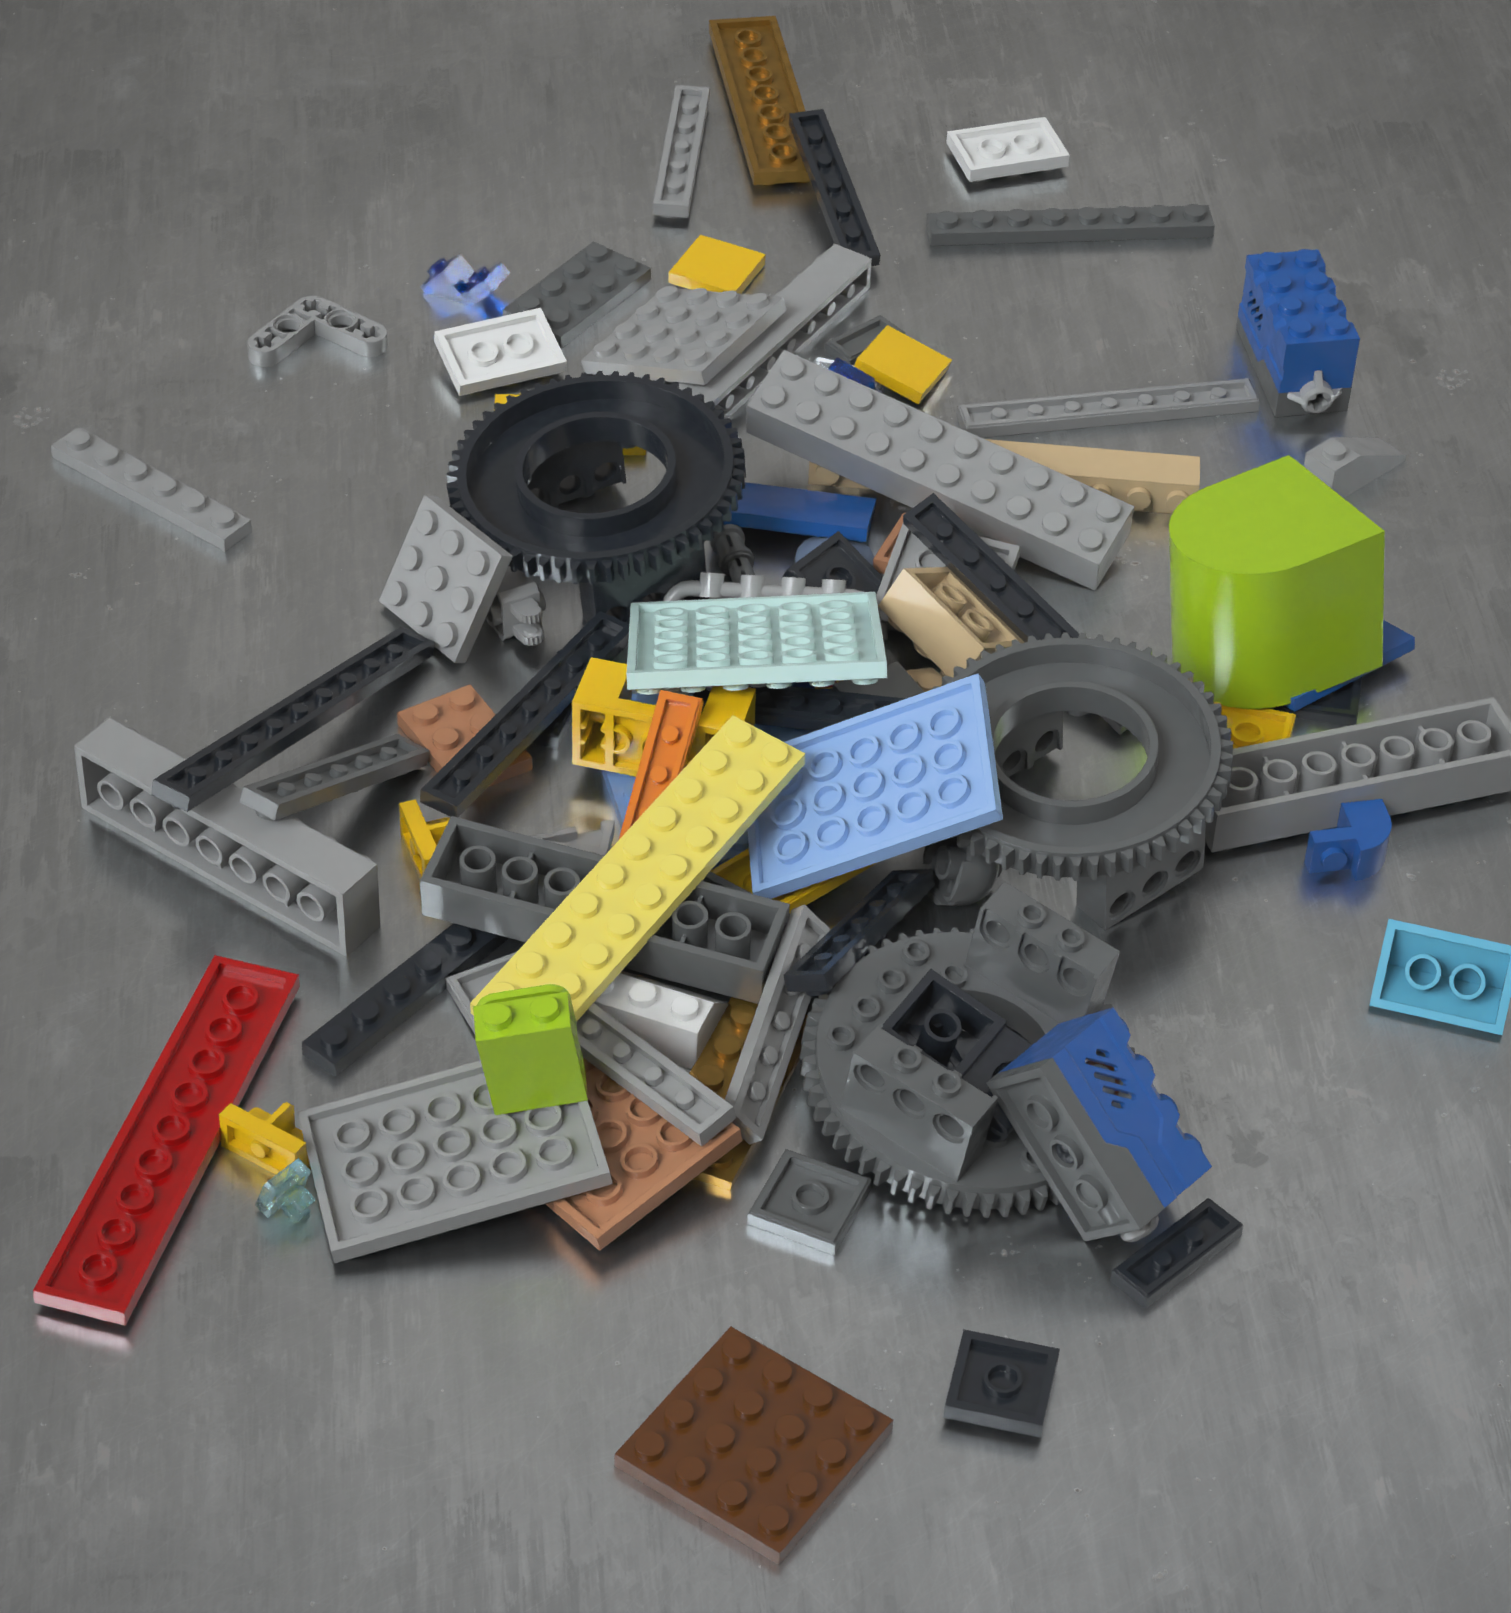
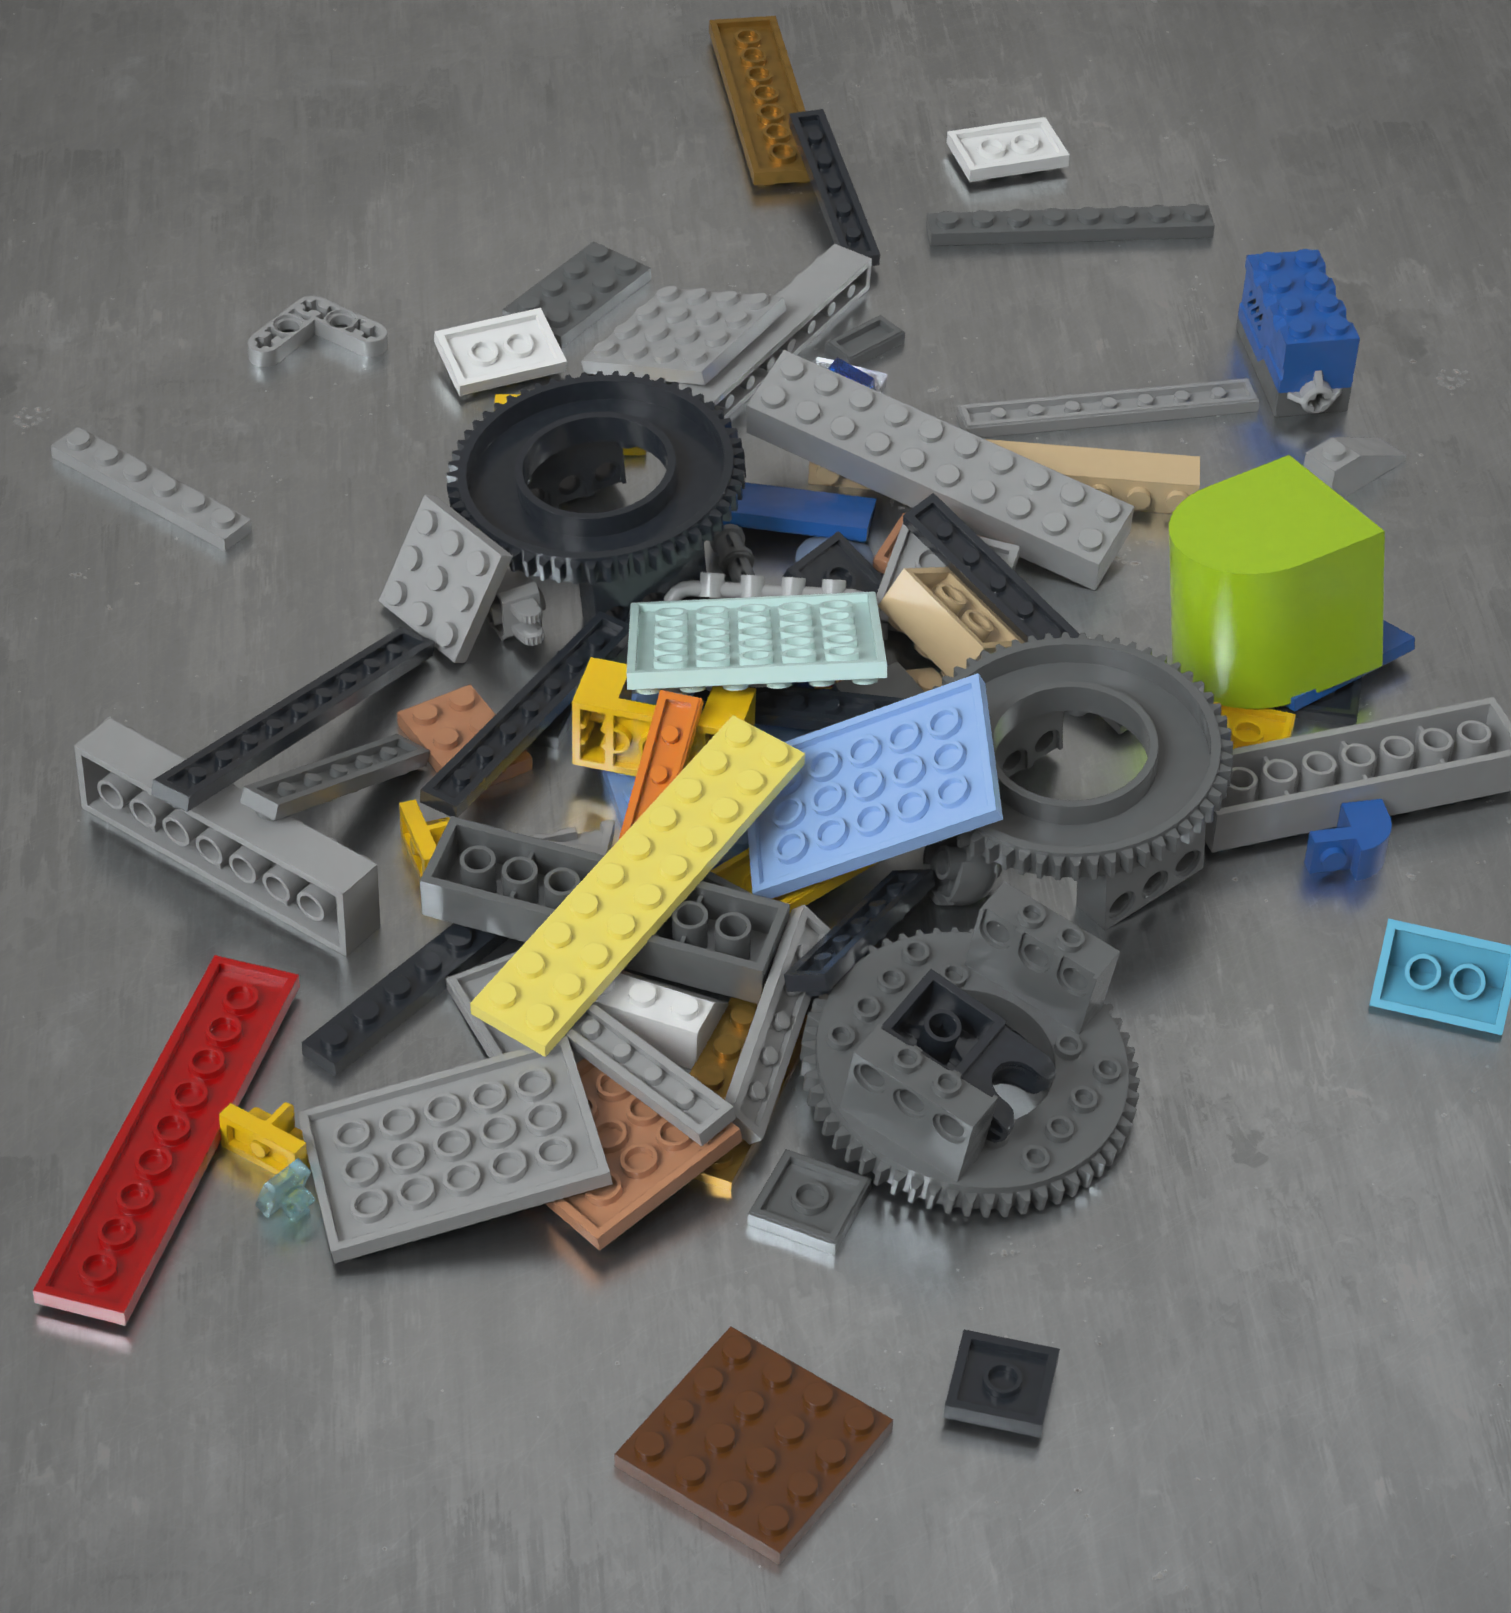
clear blue slope [420,253,510,306] -> none
lime brick [473,984,588,1115] -> none
light grey plate [653,85,710,218] -> none
yellow tile [668,234,766,294] -> none
yellow tile [853,325,952,404] -> none
piece [986,1007,1212,1242] -> none
black tile [1110,1198,1243,1309] -> none

